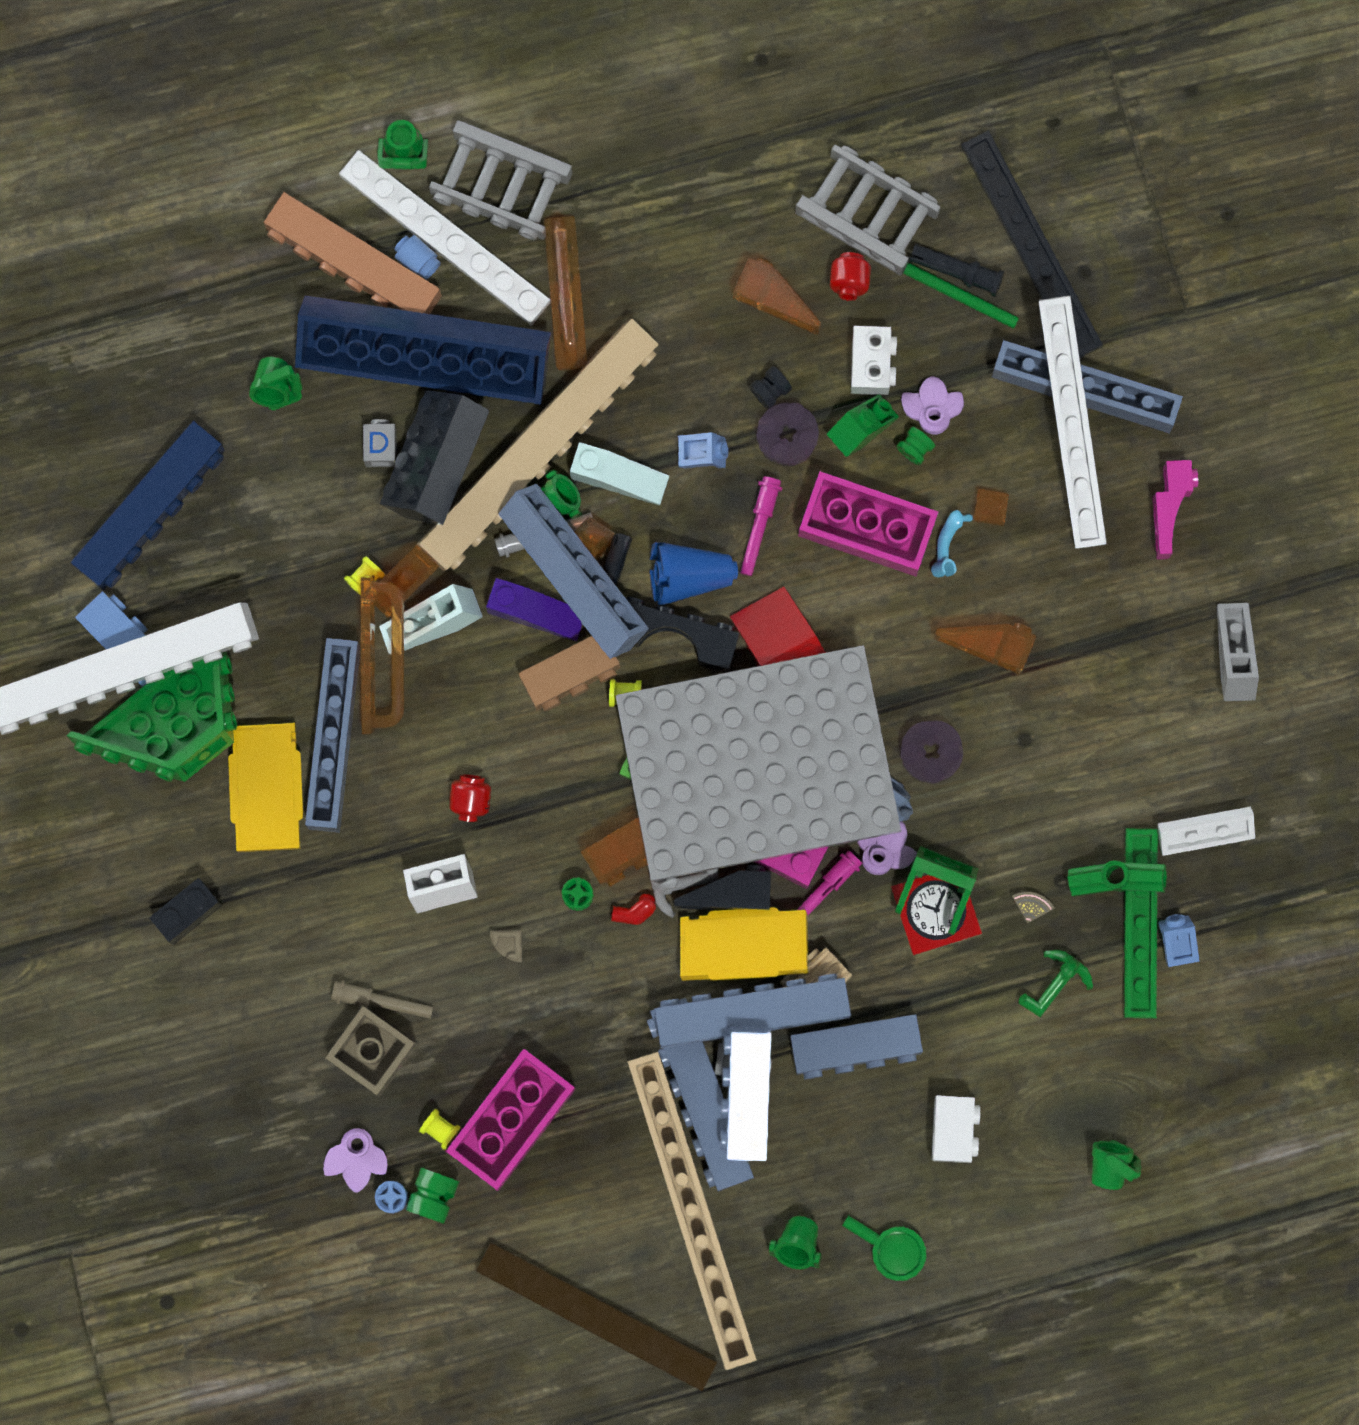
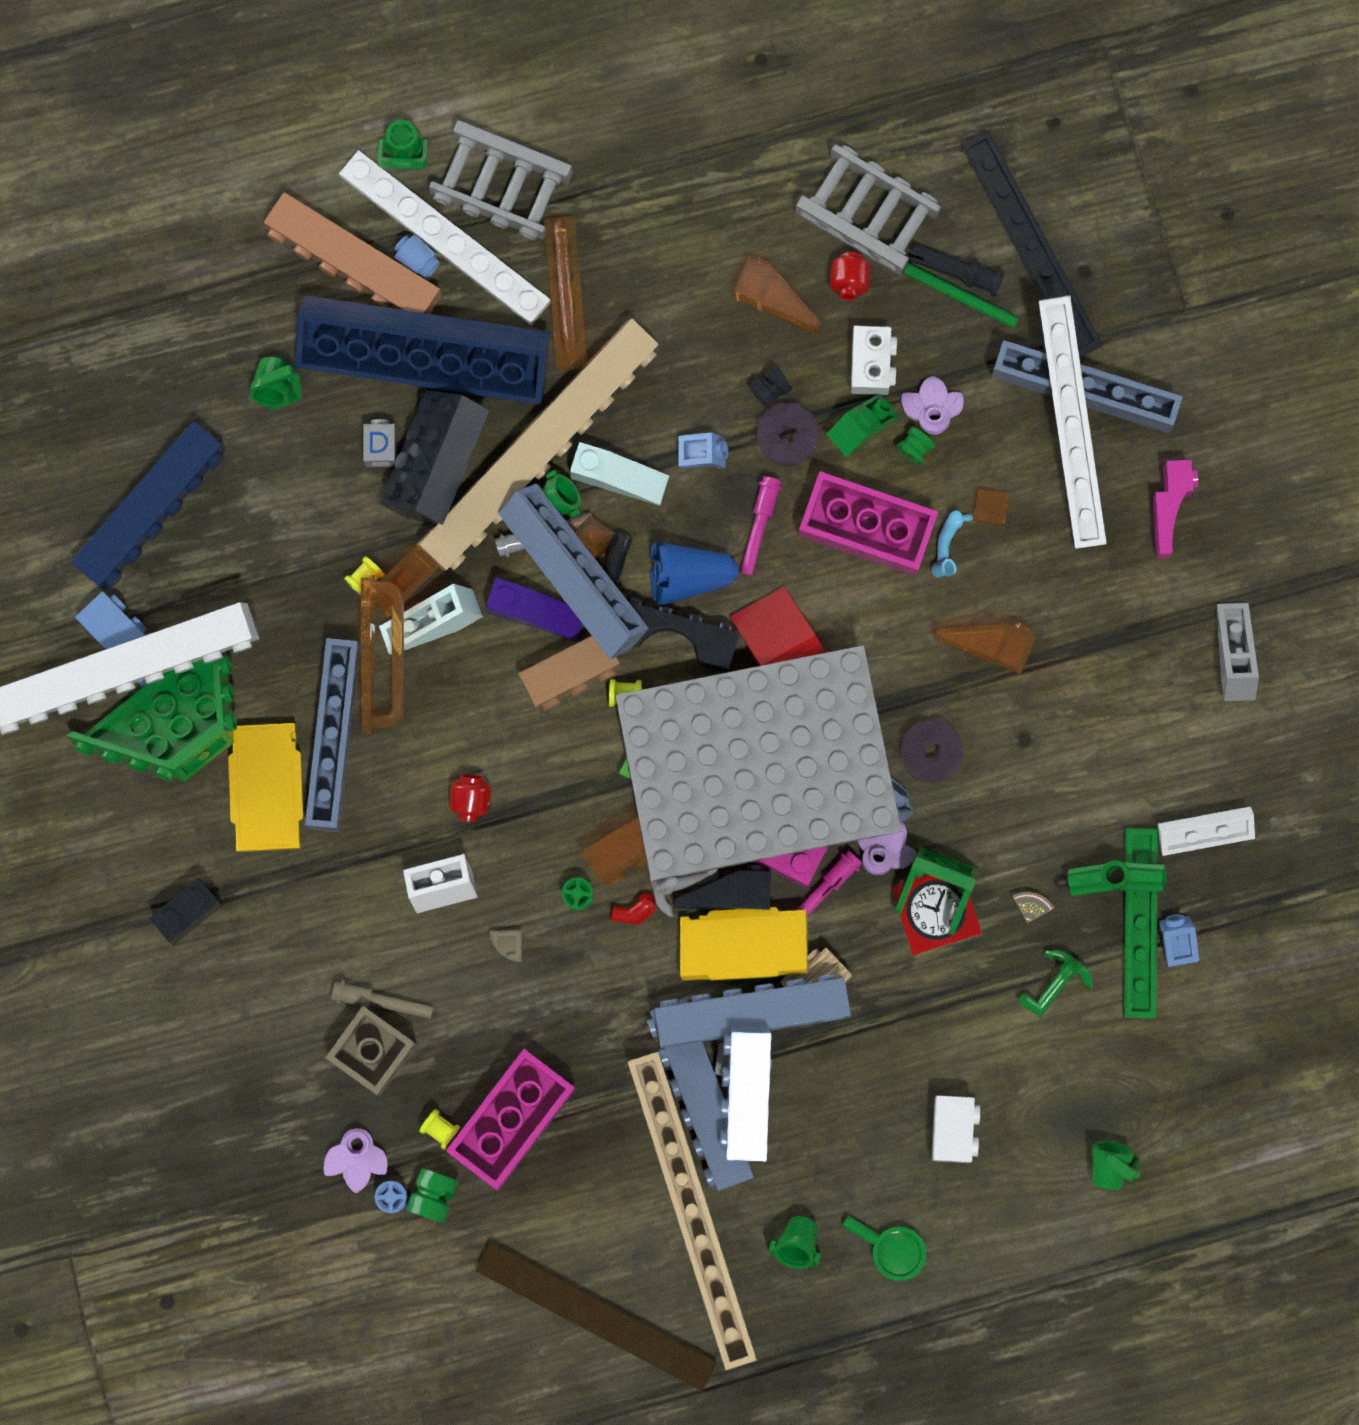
sand blue brick [790,1014,923,1080] -> none

